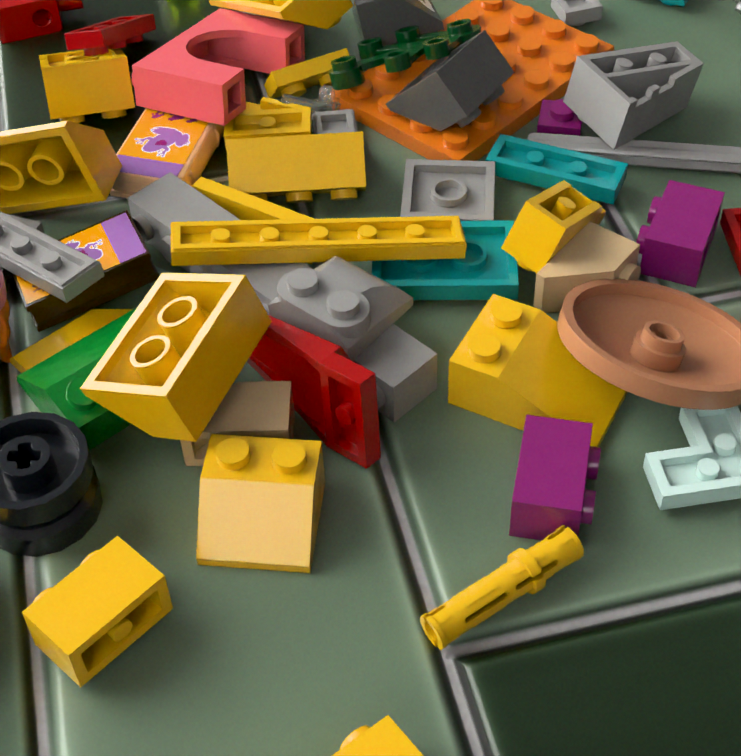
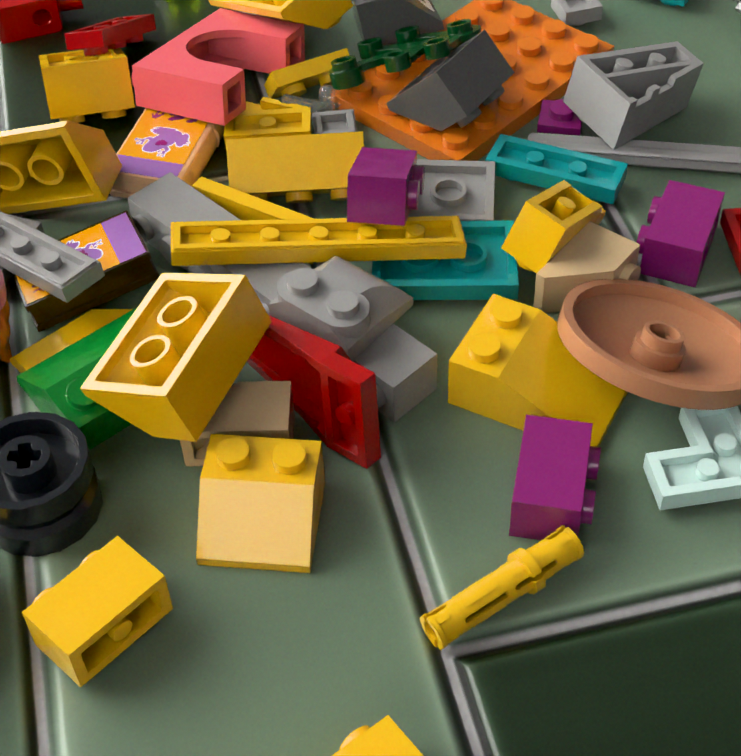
none -> magenta brick [347,147,425,226]

